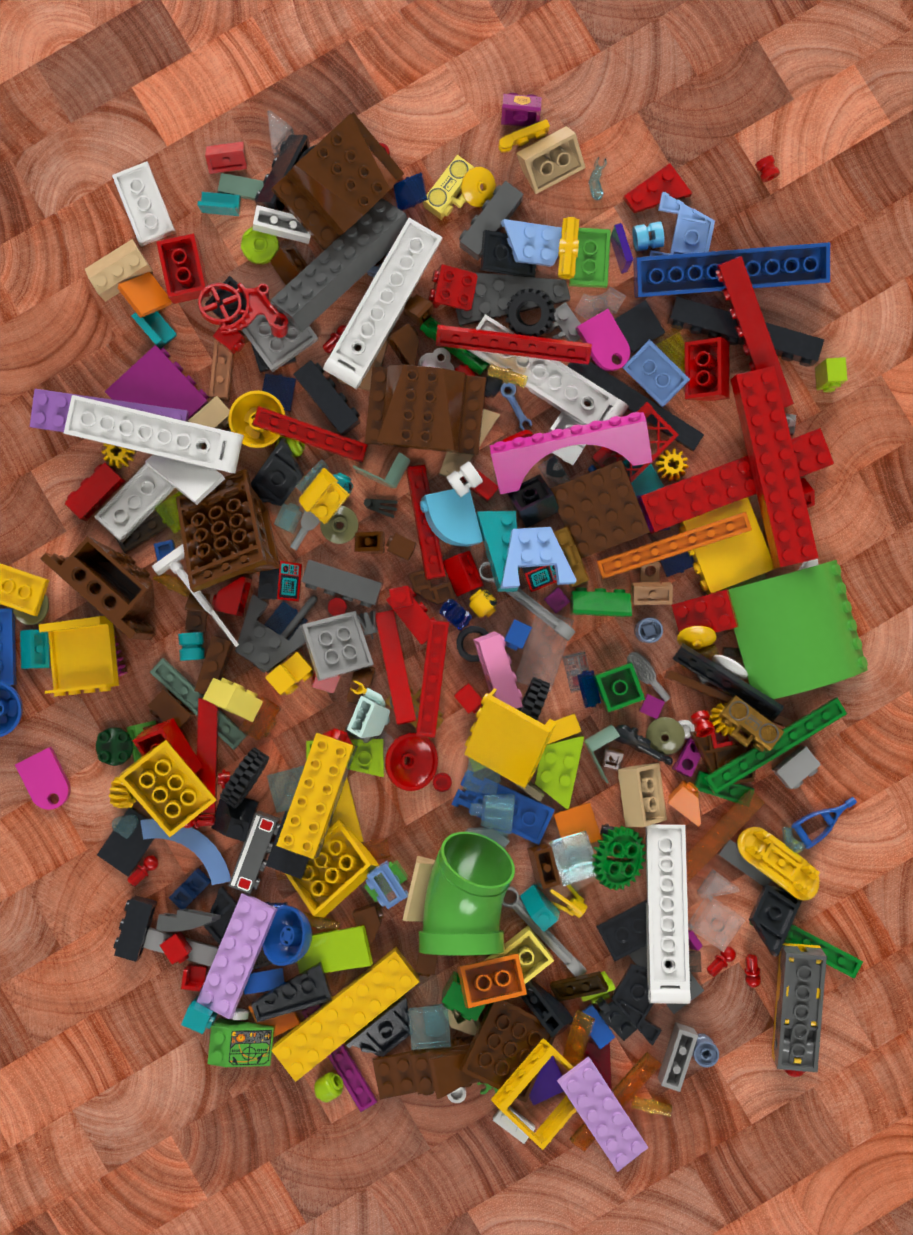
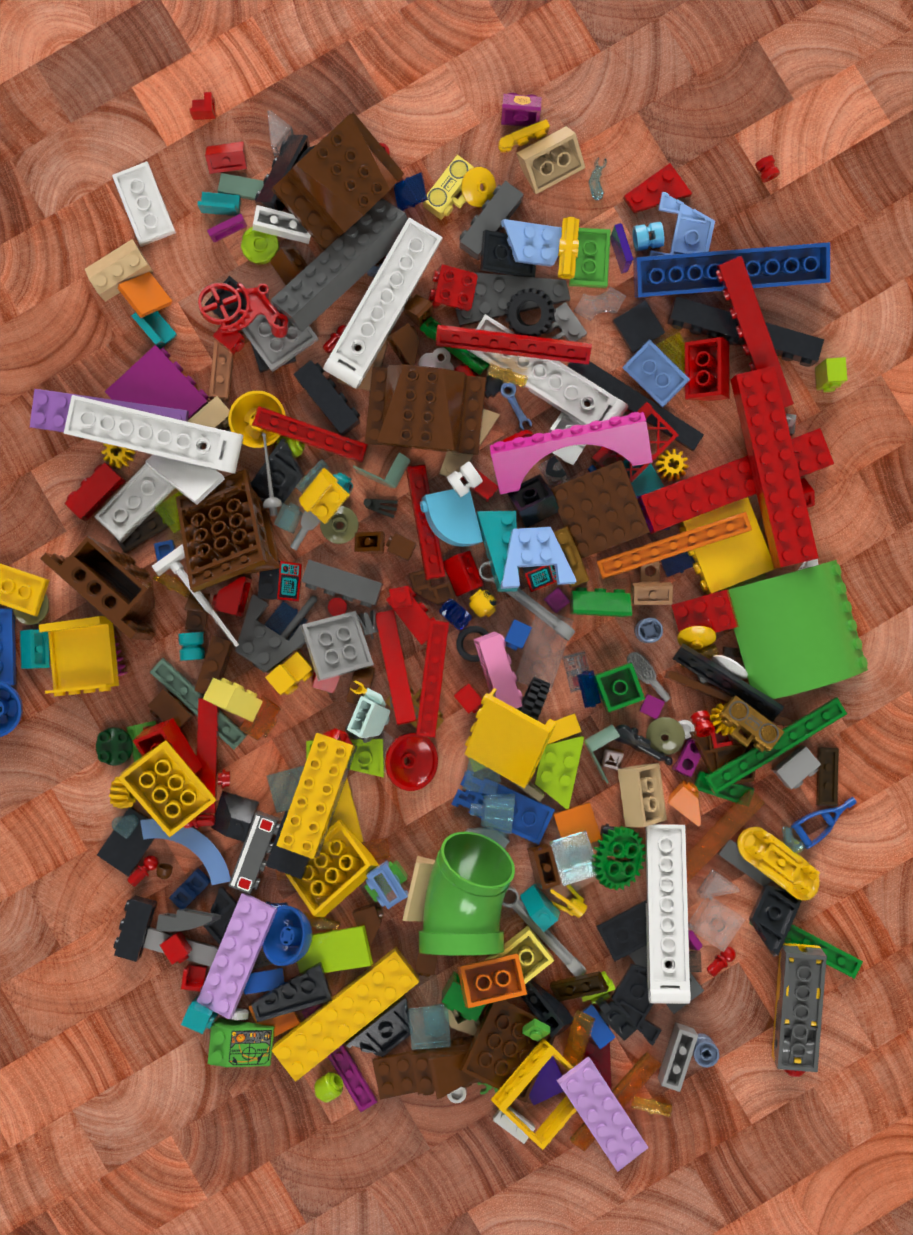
dark pink tile [15,747,70,810] -> none
red brick [156,233,211,304] -> none
black tyre [220,747,269,808] -> none
clear blue piece [262,373,296,412] -> none
red plate [433,773,452,792] -> none
dark pink tile [575,309,630,371] -> none
red axle [745,954,761,988] -> none
none -> reddish brown hinge [156,863,173,880]
none -> red panel [189,92,216,120]
none -> magenta tile [207,213,247,242]
none -> light grey sword [262,433,282,516]
none -> bright green plate [522,1019,550,1042]
none -> dark brown tile [816,747,839,806]

